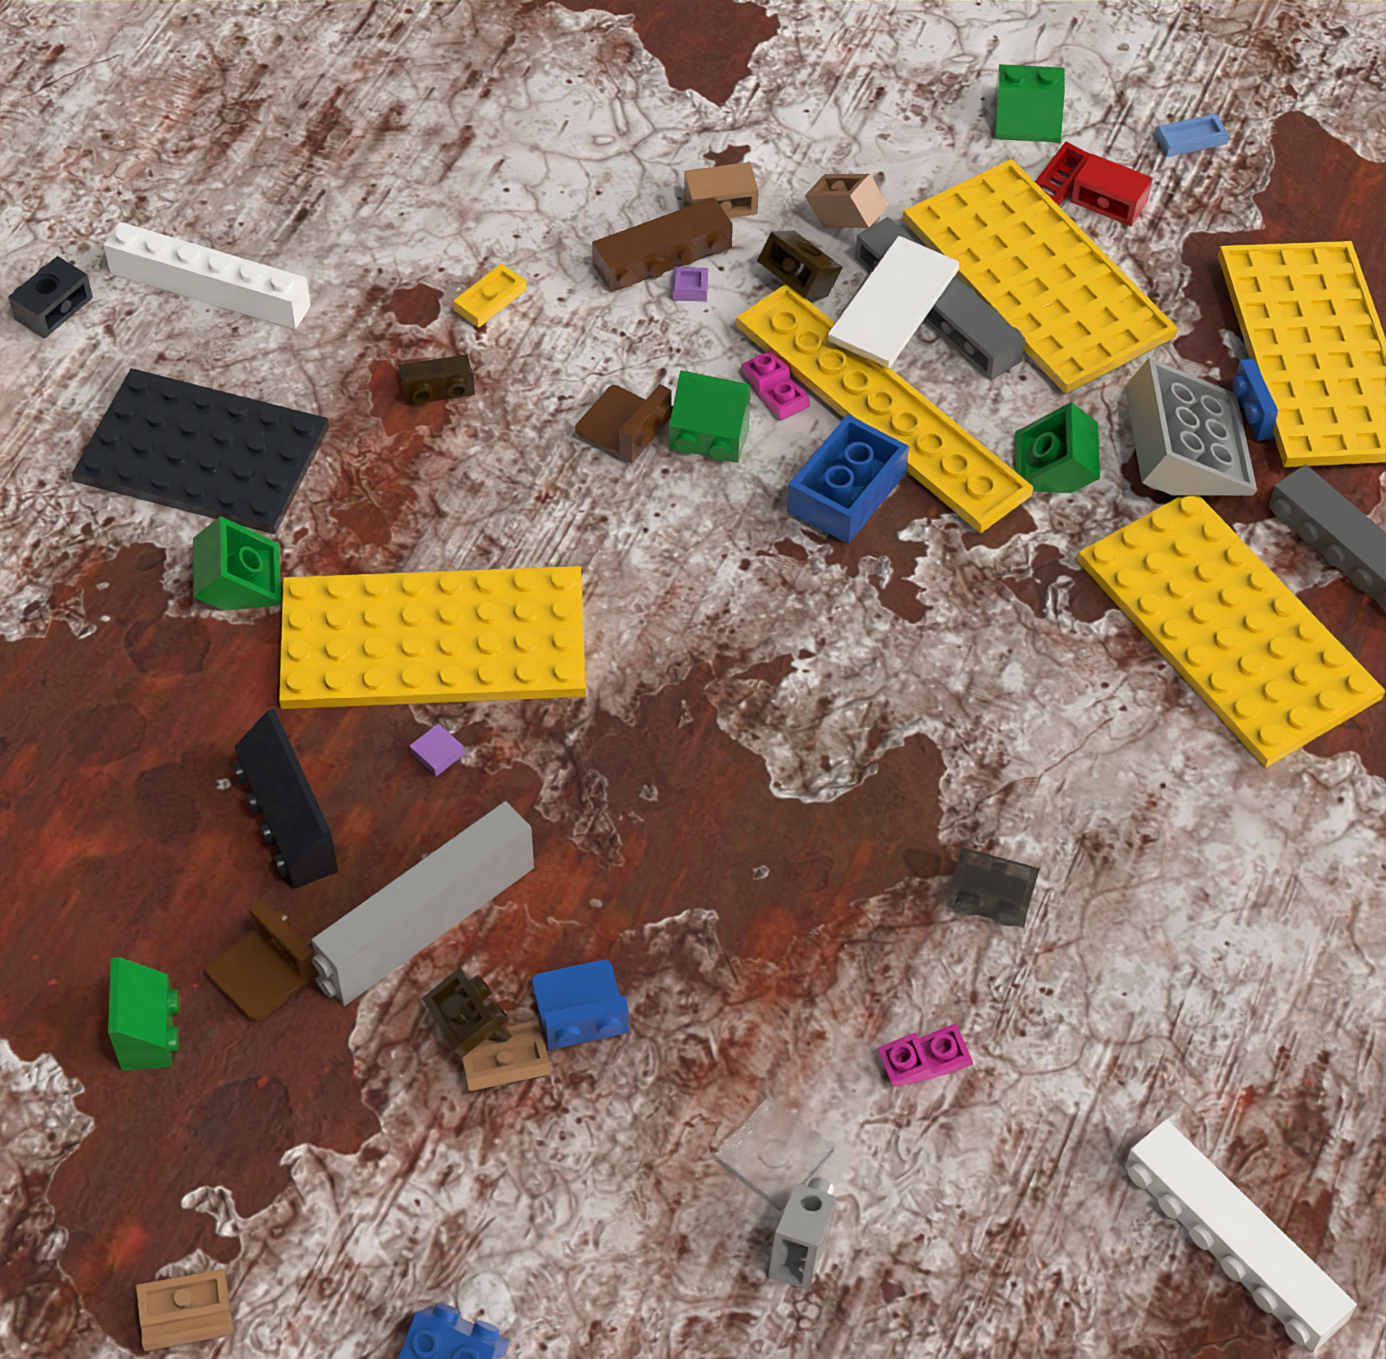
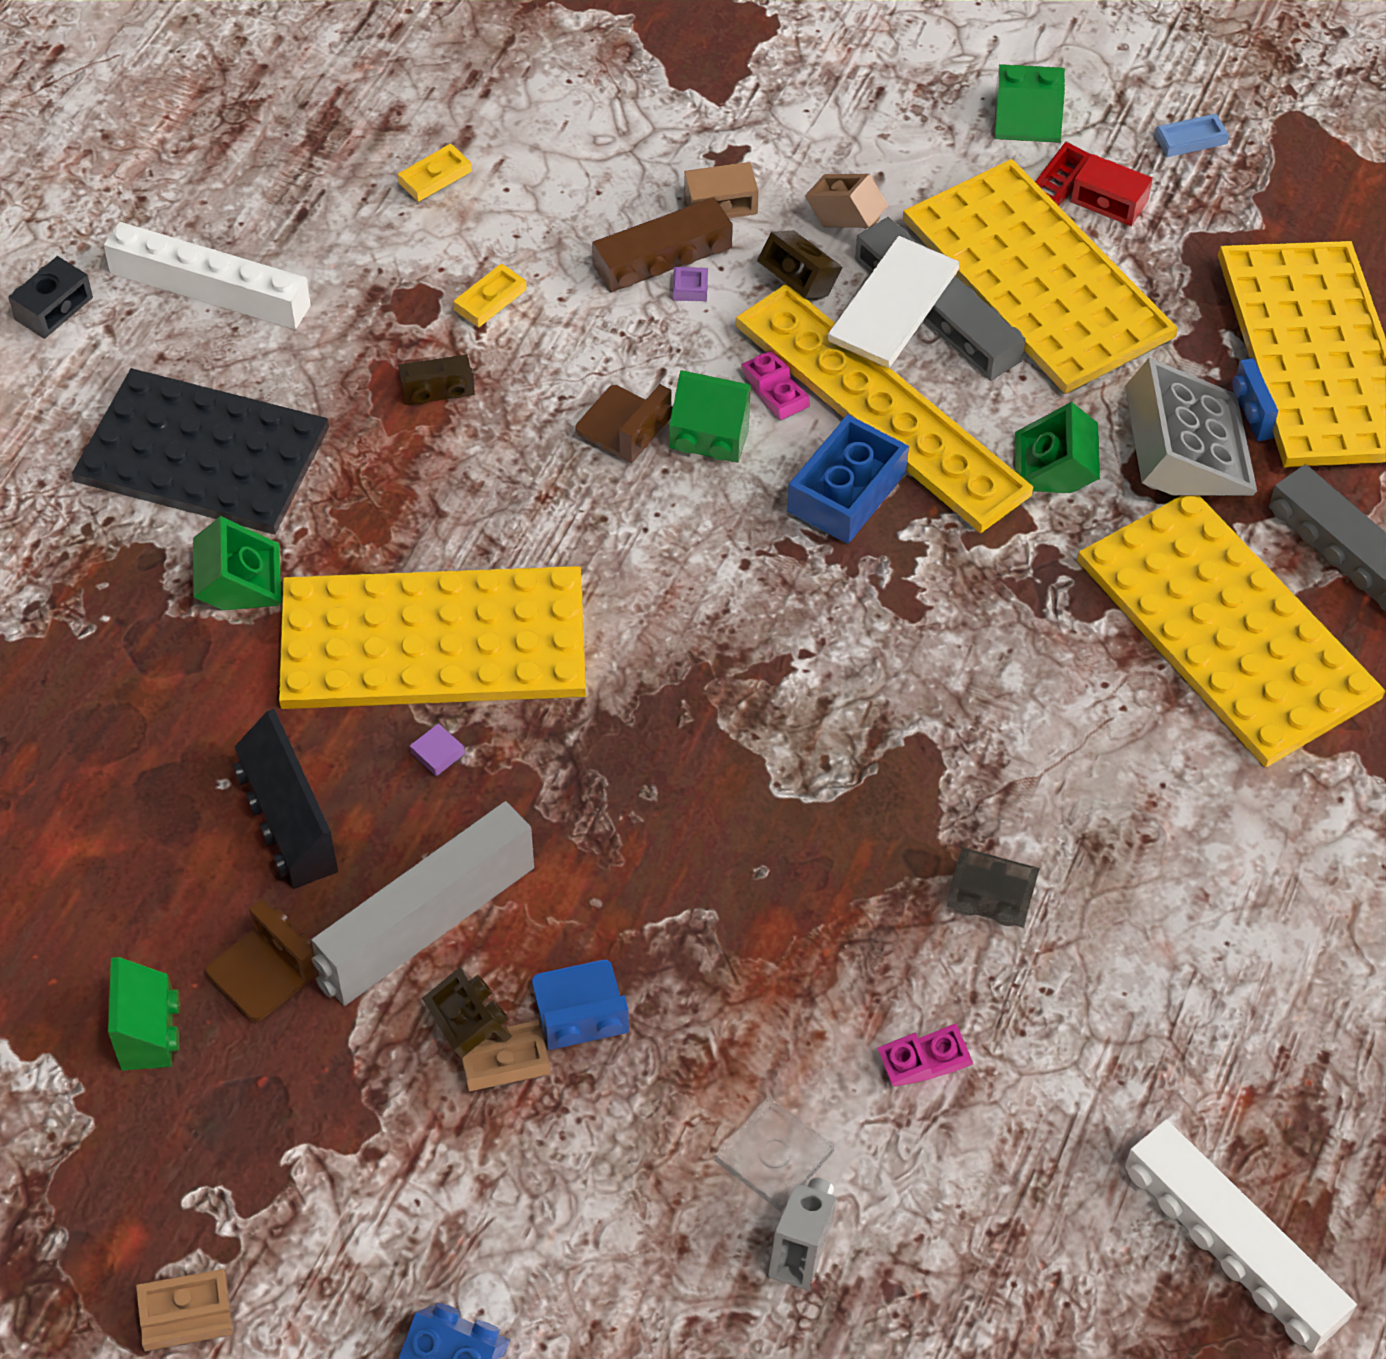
none -> yellow plate [397,144,472,202]

